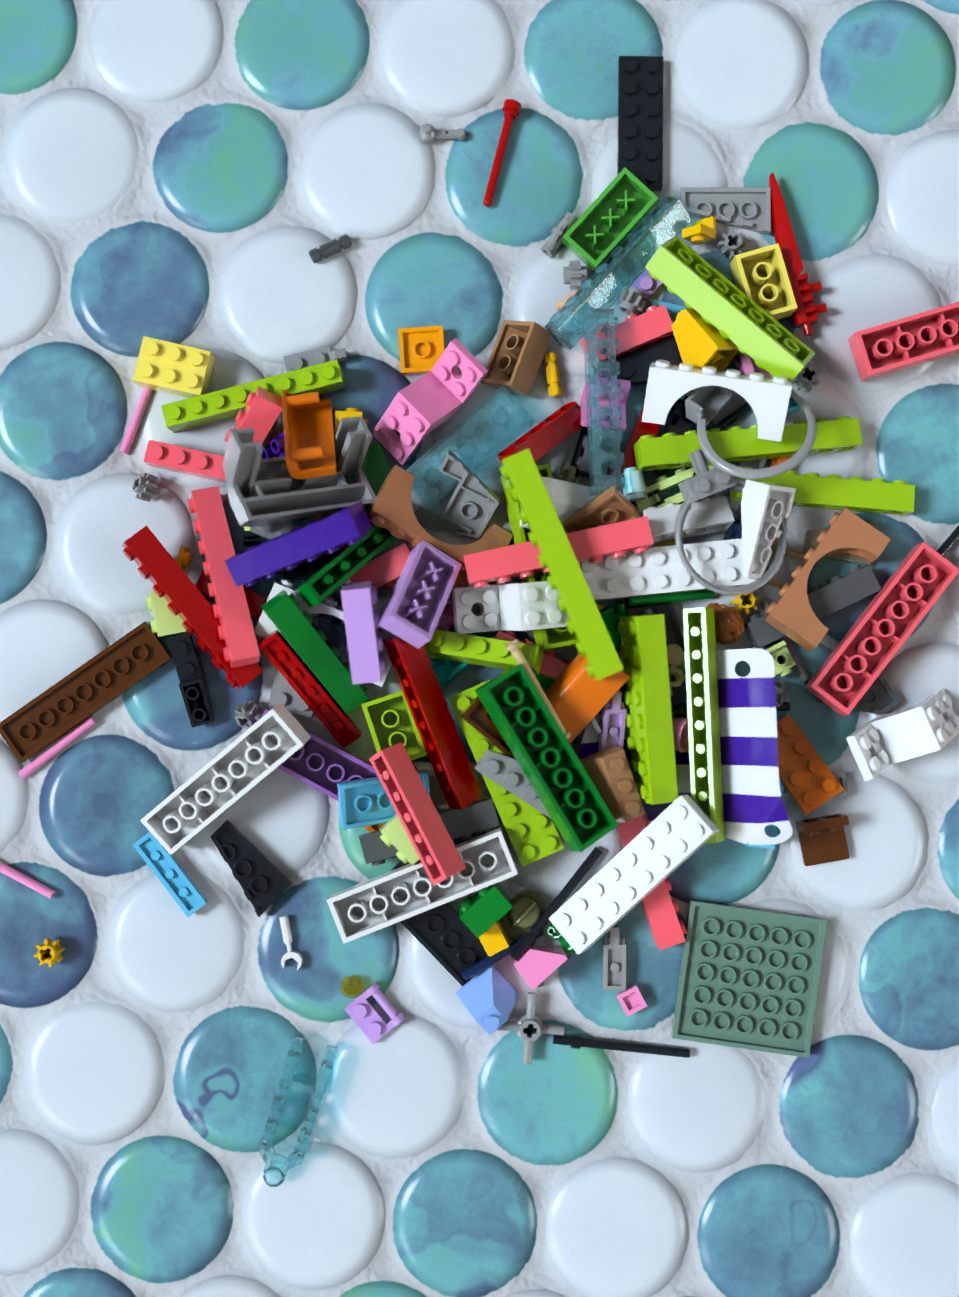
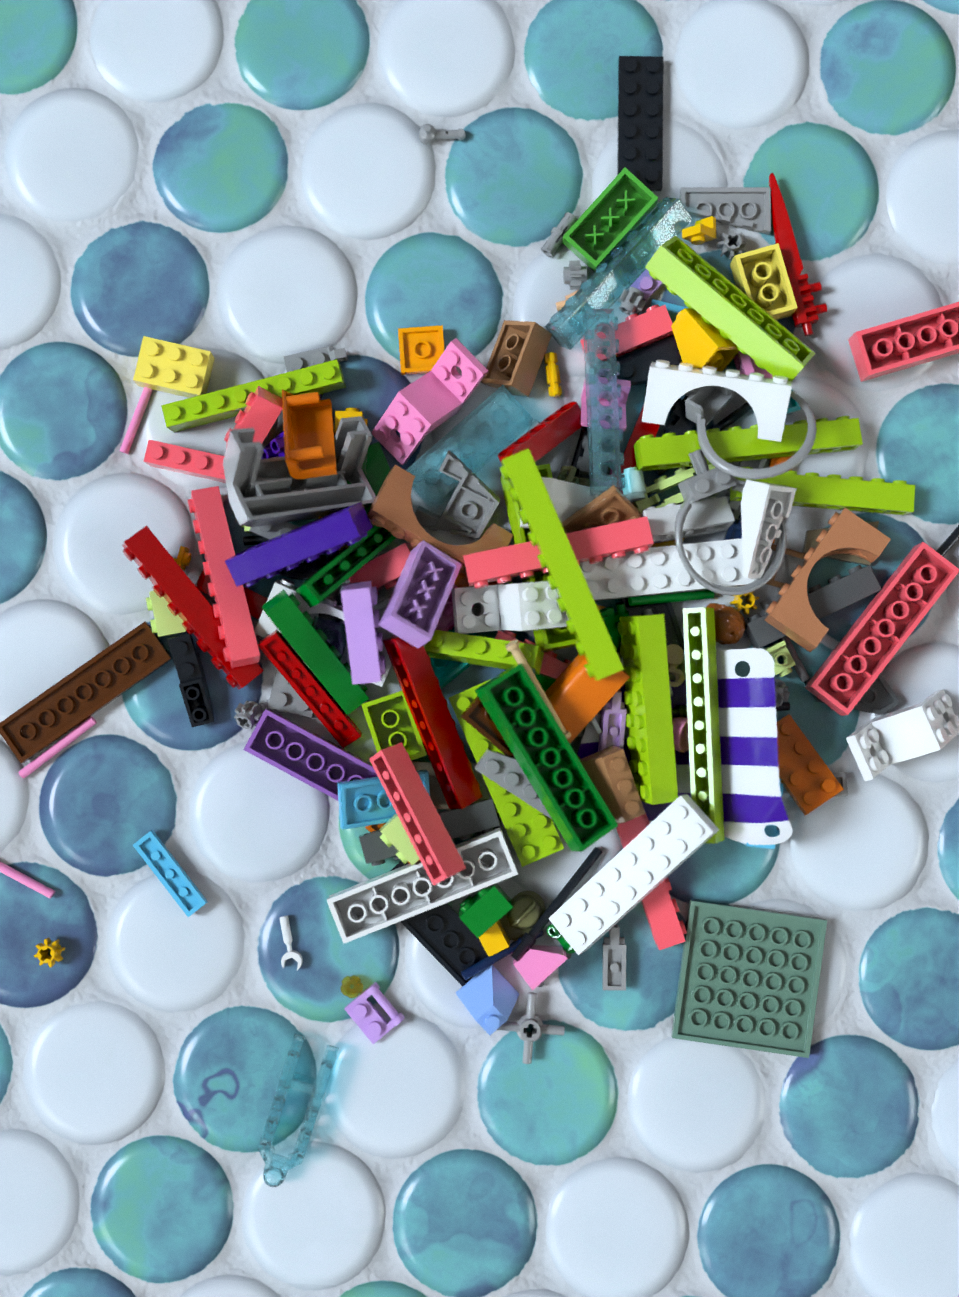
light grey gear [132,473,161,502] -> none
white brick [140,702,311,855] -> none
black wing [210,820,292,917] -> none
dark grey axle [309,234,352,263] -> none
red piece [483,99,522,207] -> none
black bar [553,1034,690,1058] -> none
bright pink plate [616,984,647,1017] -> none
light grey gear [792,363,821,392] -> none
reddish brown bracket [795,813,849,866] -> none

